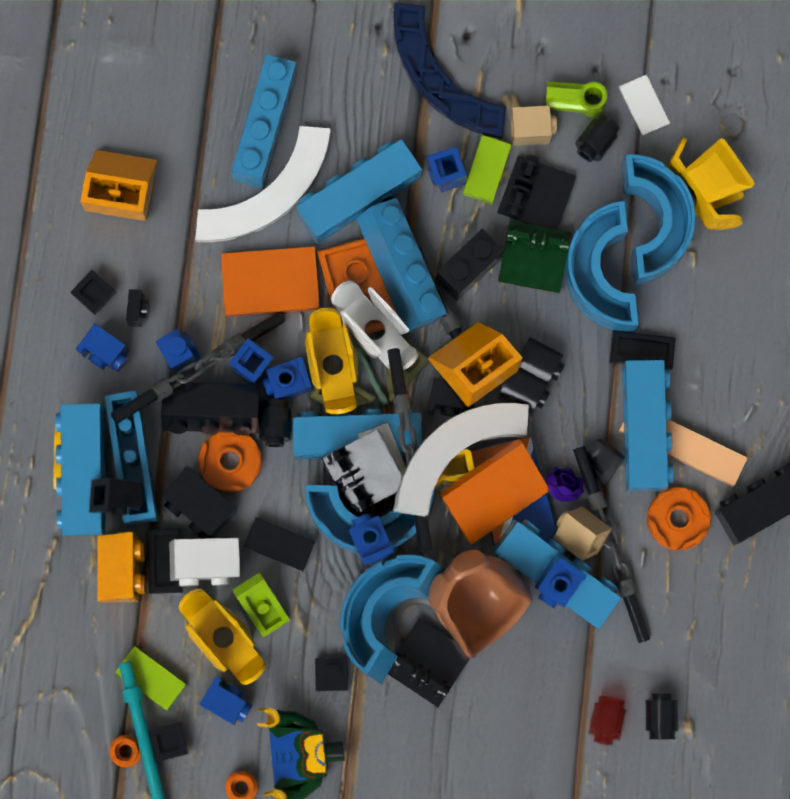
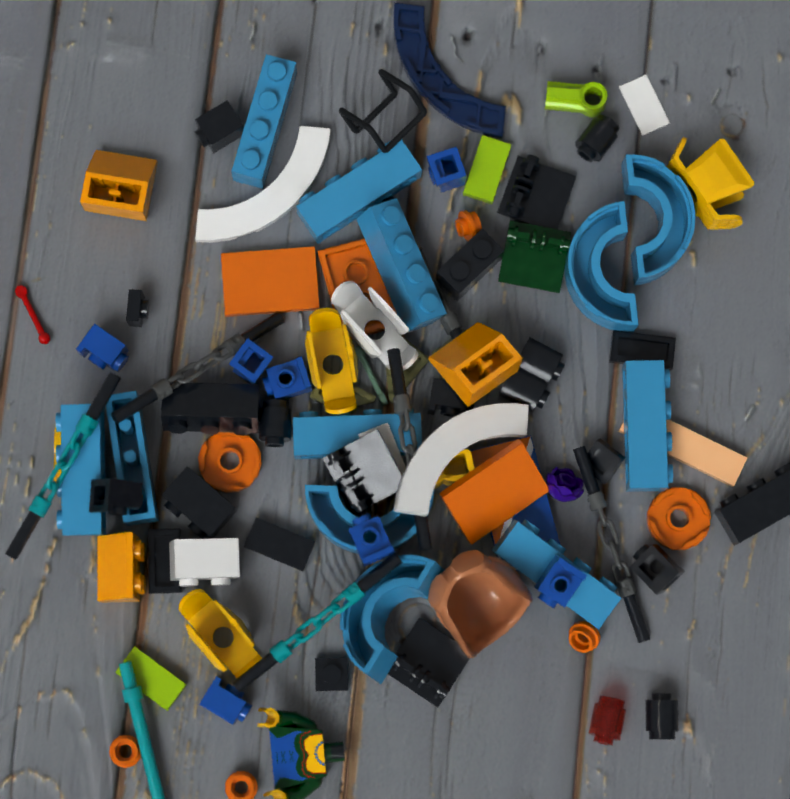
black plate [70,270,116,315] -> none
black plate [148,722,189,762] -> none
blue brick [155,329,202,375] -> none
lime slope [232,572,290,638] -> none
tan brick [510,105,557,146] -> none
tan brick [553,506,612,561] -> none
none -> piece [5,372,121,560]
none -> red hinge [15,285,51,344]
none -> black brick [194,100,244,153]
none -> piece [232,553,403,692]
none -> black piece [339,69,427,153]
none -> orange plate [455,210,482,241]
none -> orange plate [569,621,600,653]
none -> black brick [630,544,685,595]

